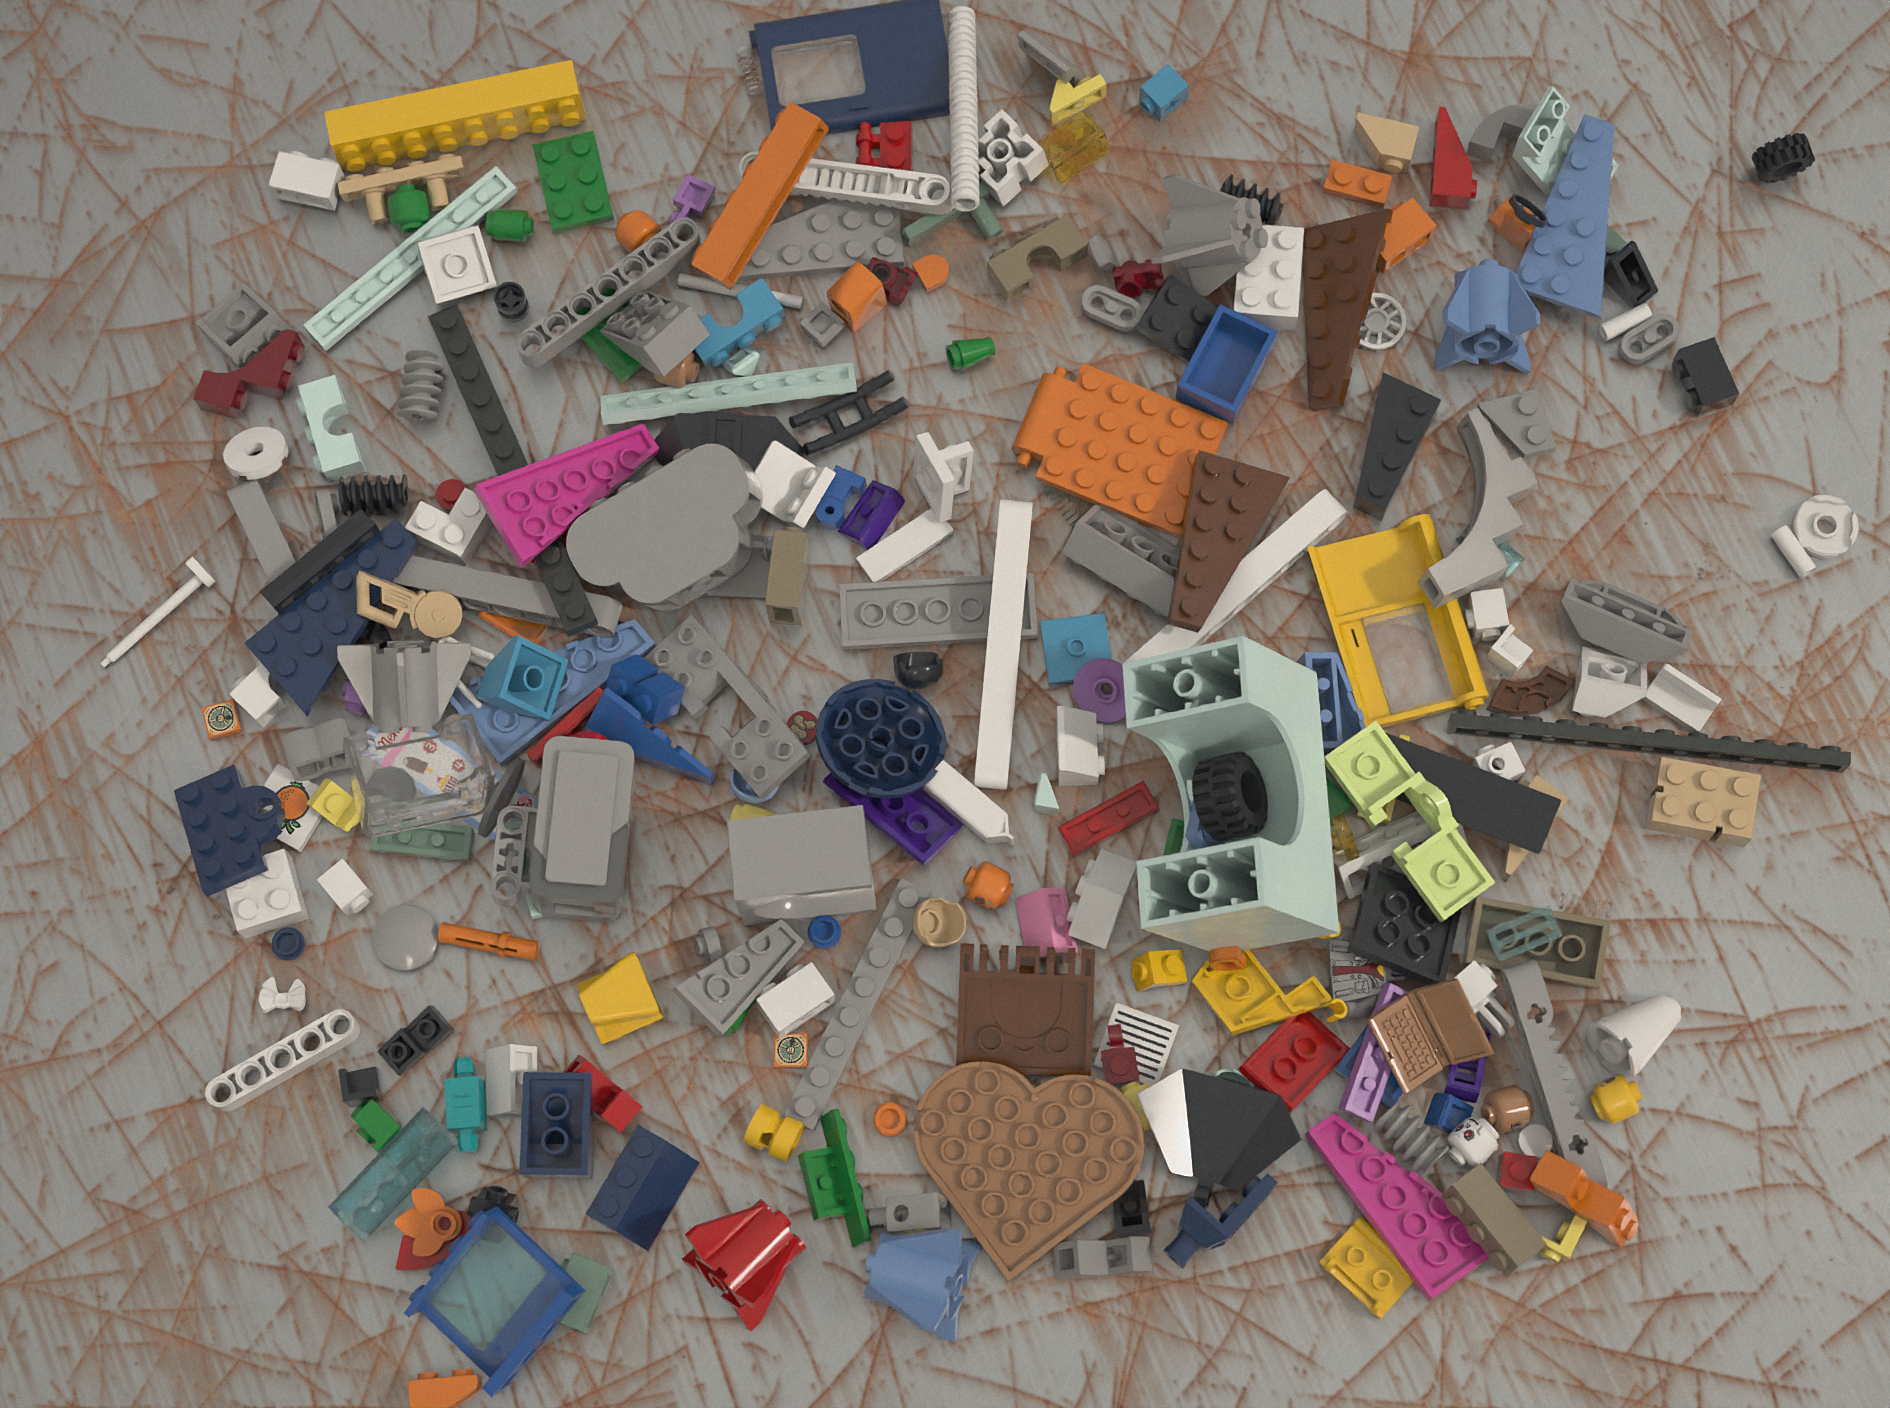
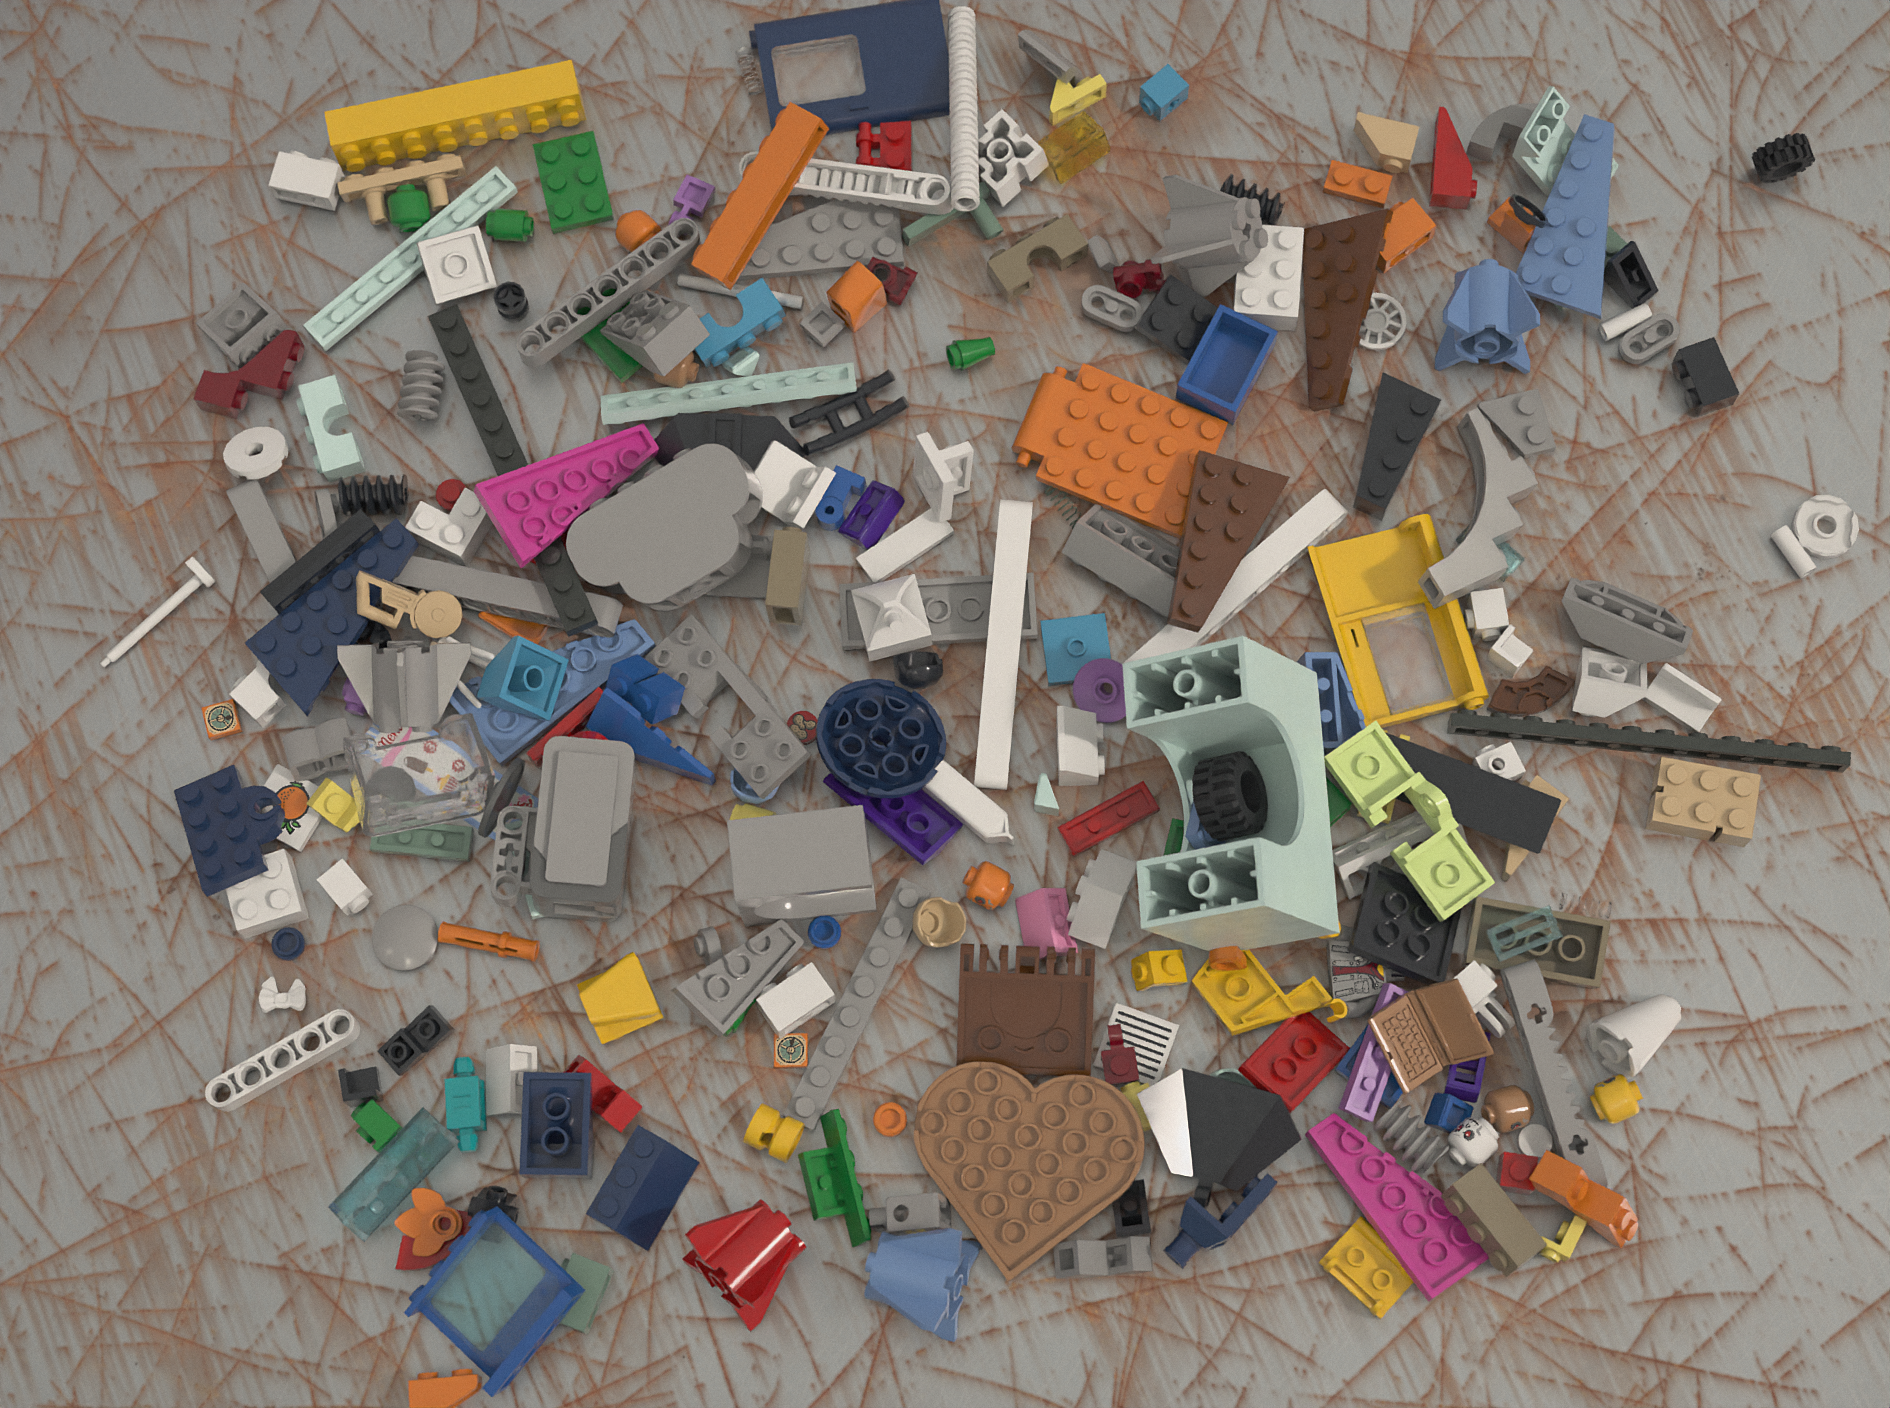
orange tile [912,254,949,293] -> none
clear yellow plate [1331,813,1360,862] -> none
none -> white piece [851,574,932,662]

